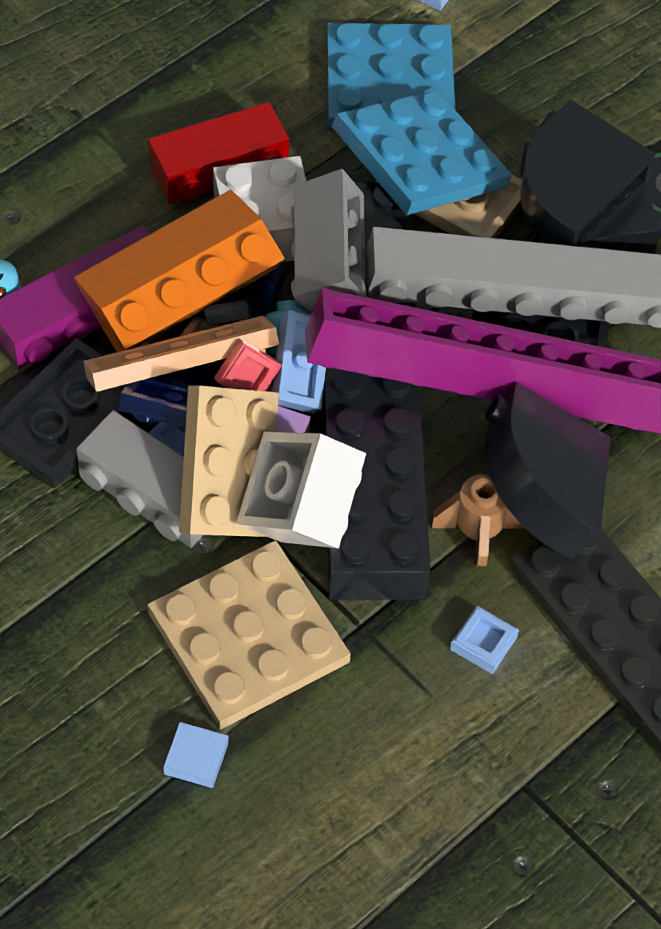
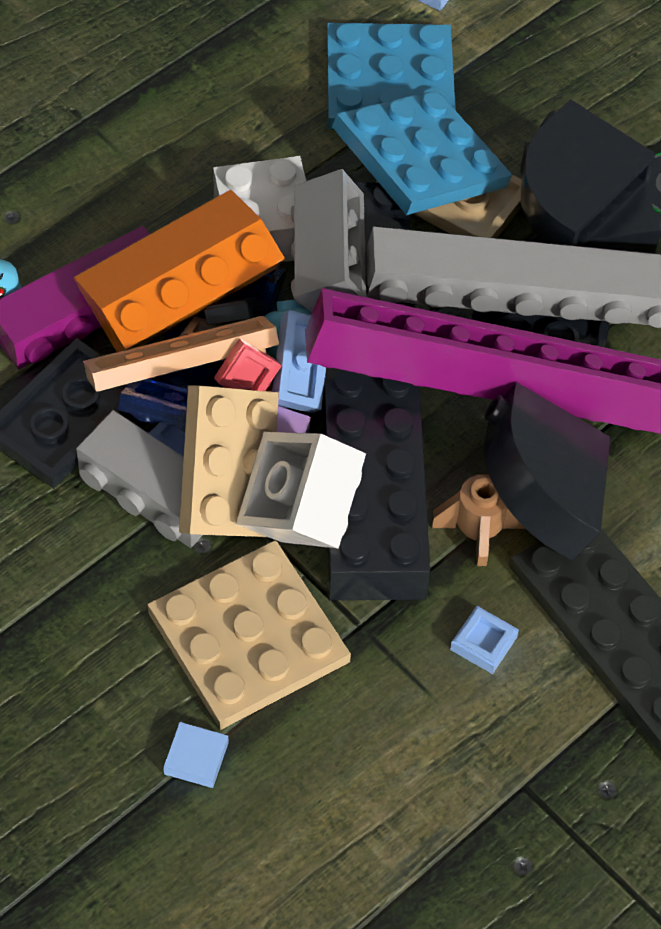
red brick [148,102,289,204] -> none

